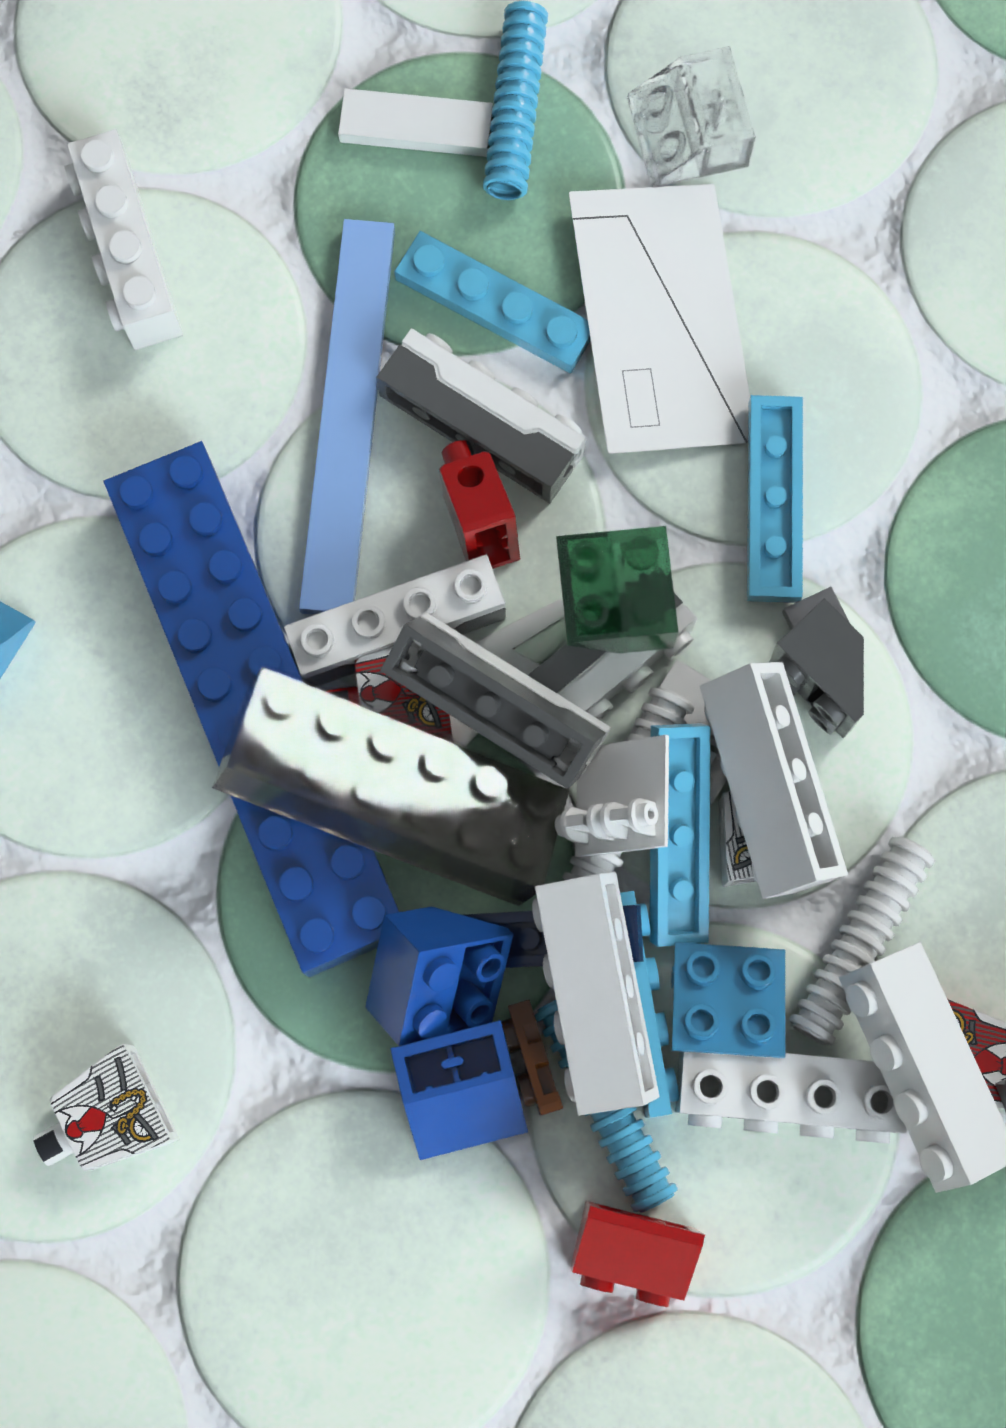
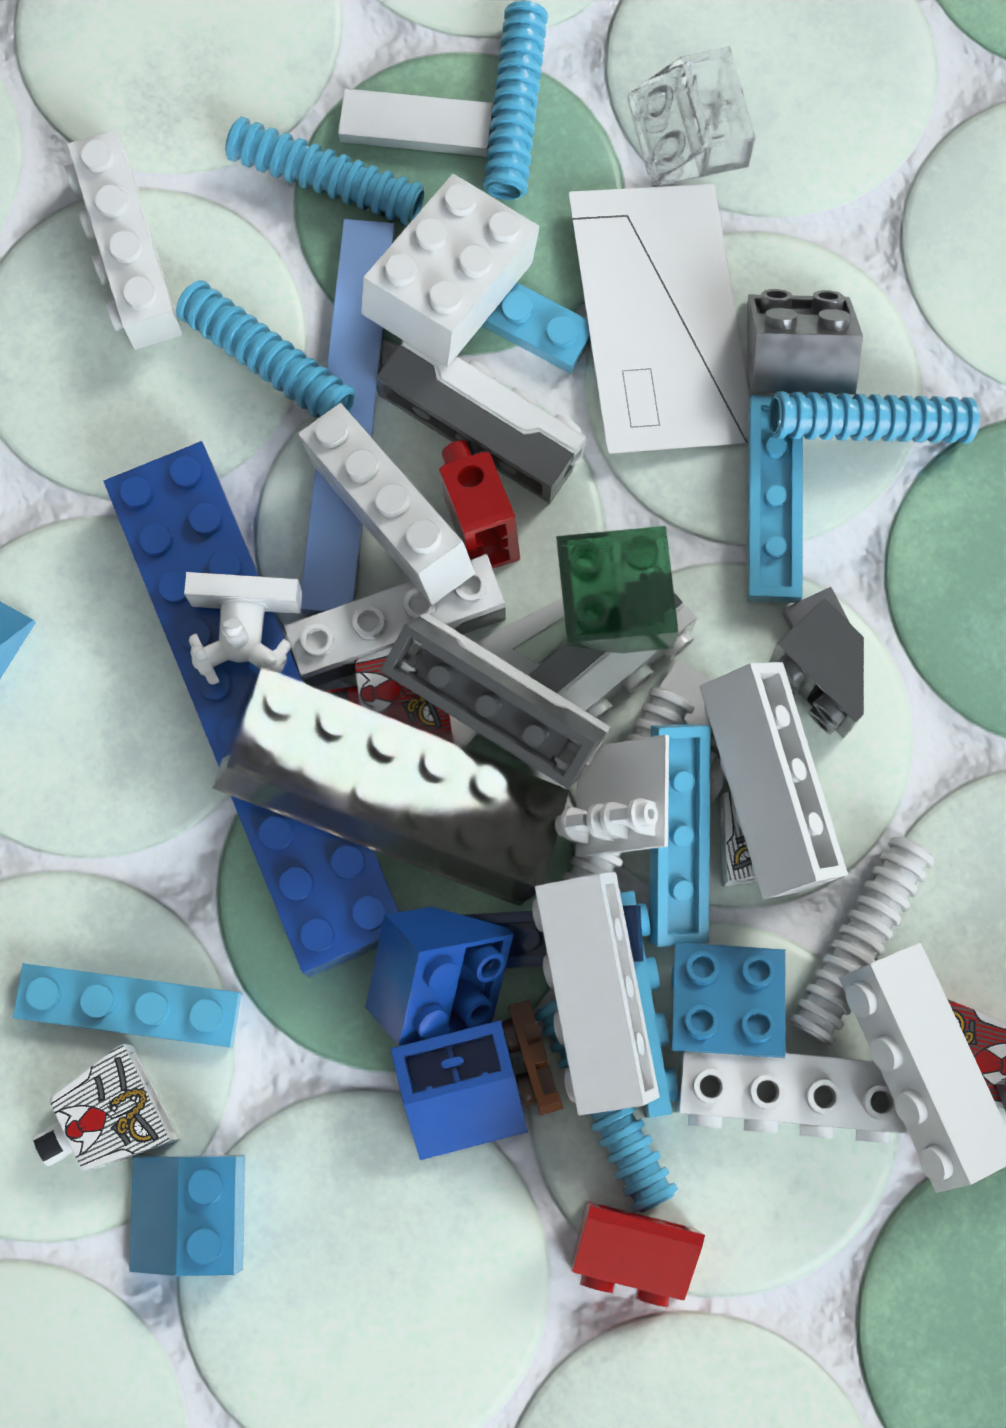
none -> medium azure plate [13,963,242,1048]
none -> dark azure slope [129,1155,245,1276]
none -> medium azure piece [176,280,355,418]
none -> white piece [184,572,302,688]
none -> medium azure piece [225,116,425,227]
none -> white brick [298,403,475,605]
none -> white brick [361,174,540,368]
none -> flat silver slope [747,289,863,395]
none -> medium azure piece [768,391,980,444]

